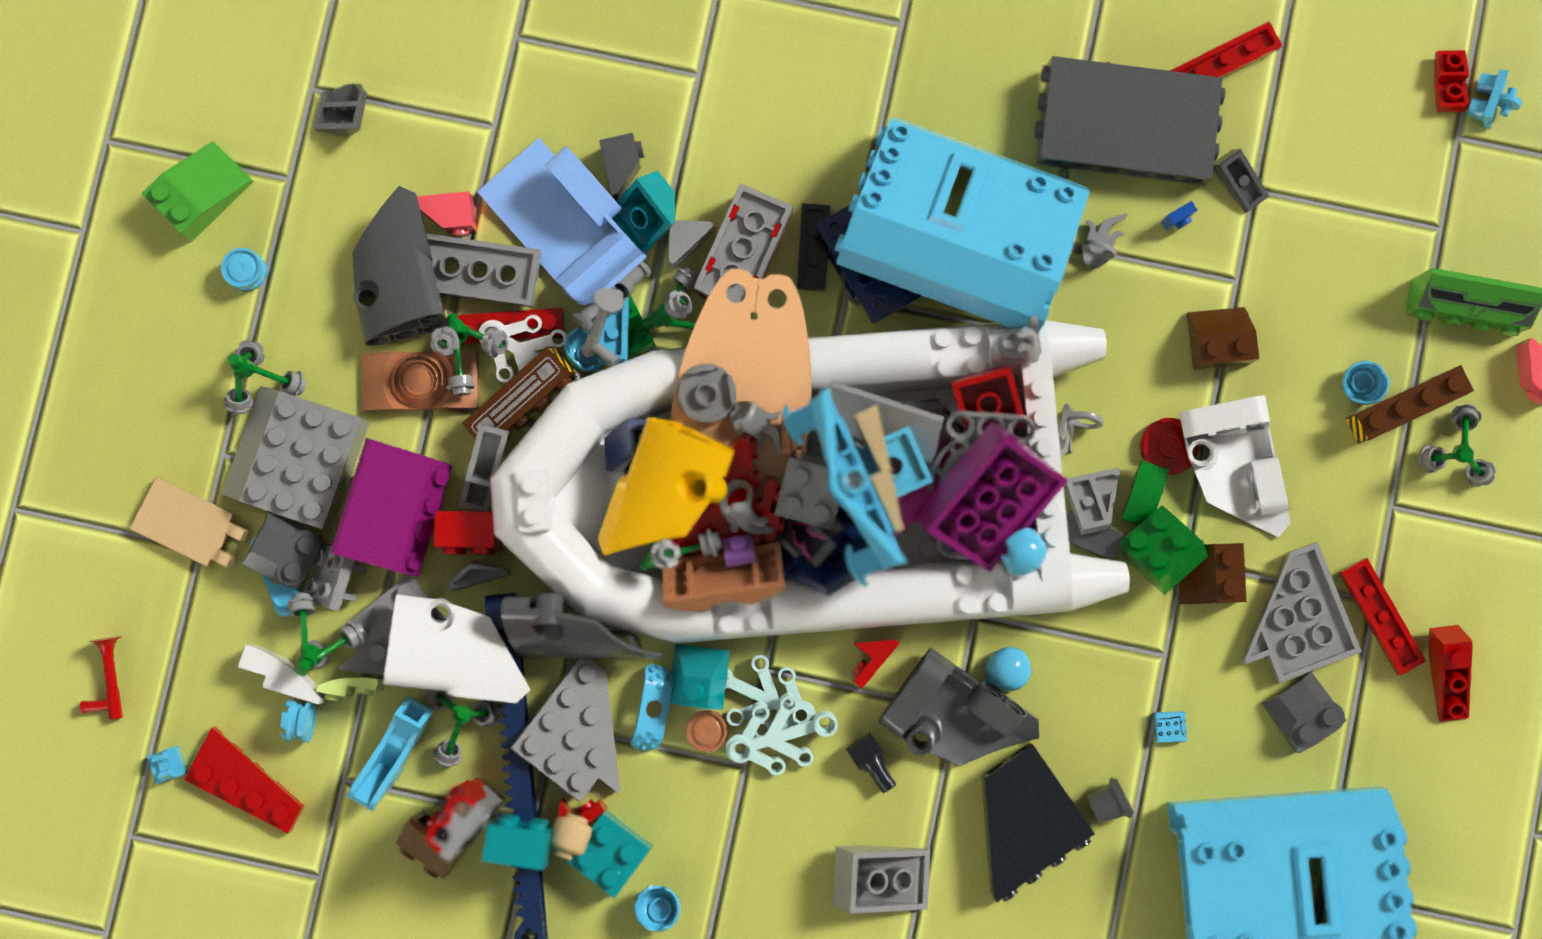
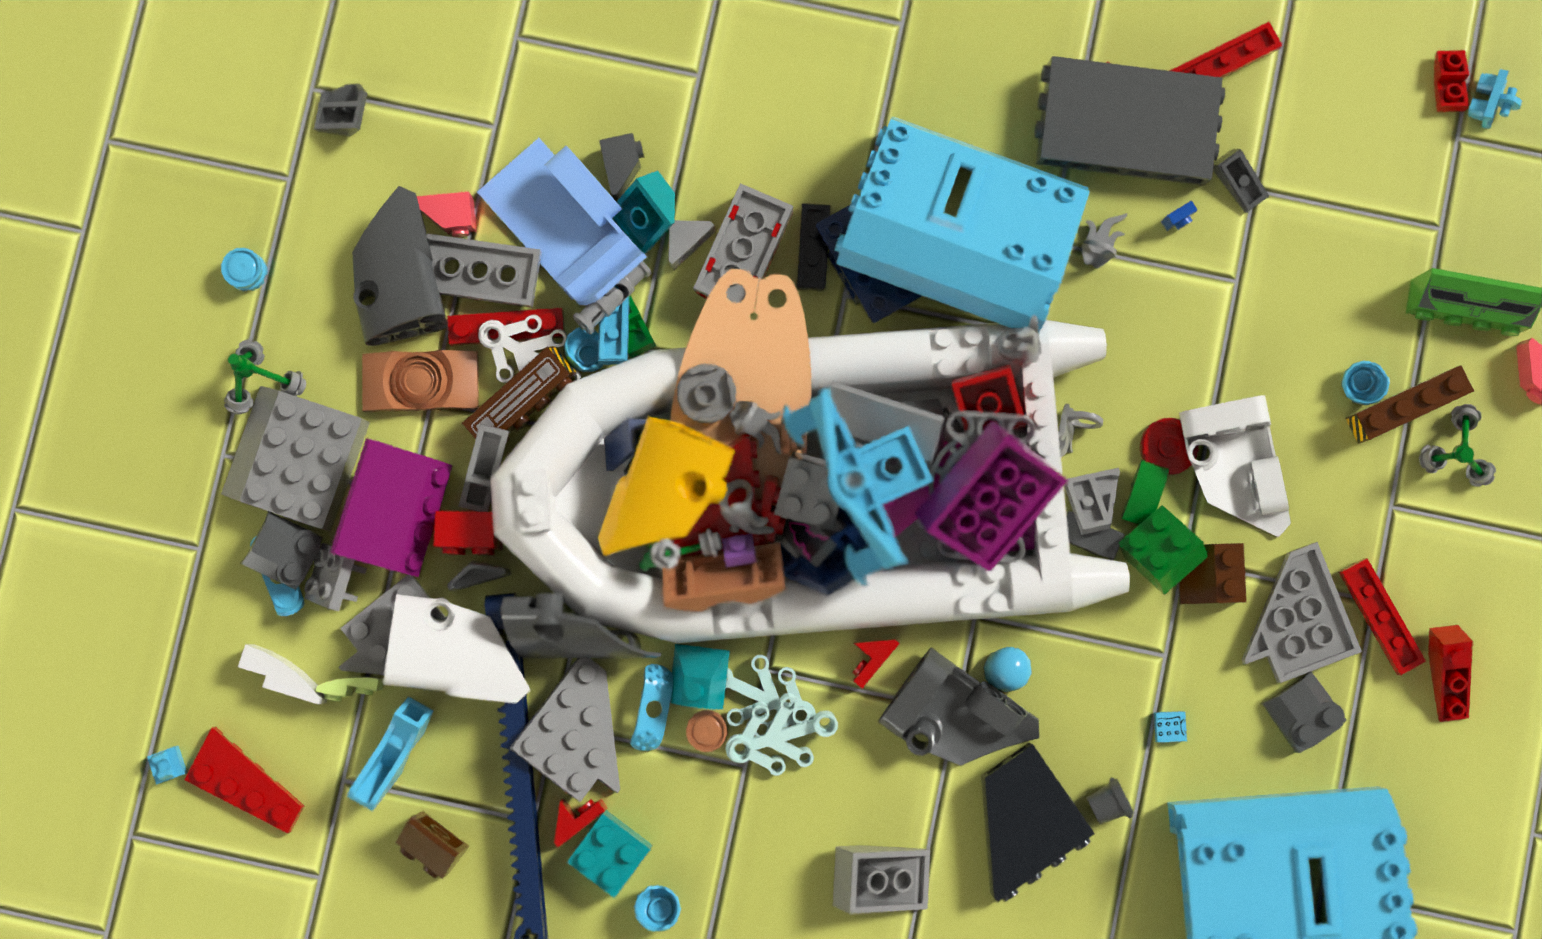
red piece [80,636,123,720] -> none
tan tile [130,477,251,568] -> none
bright green slope [141,141,254,241] -> none
medium azure wheel [280,699,316,743] -> none
plant [287,593,366,676] -> none
light grey plant [424,689,500,767] -> none
piece [424,777,505,861] -> none
light grey plant [430,313,508,396] -> none
teal brick [482,814,553,870] -> none
tan head [550,812,592,860] -> none
light grey piece [582,288,624,367] -> none
plant [641,267,698,330] -> none
black pin [846,732,897,793] -> none
tan slope [853,405,904,534] -> none
medium azure hair [1001,528,1047,576] -> none
reddish brown slope [1187,307,1260,370] -> none

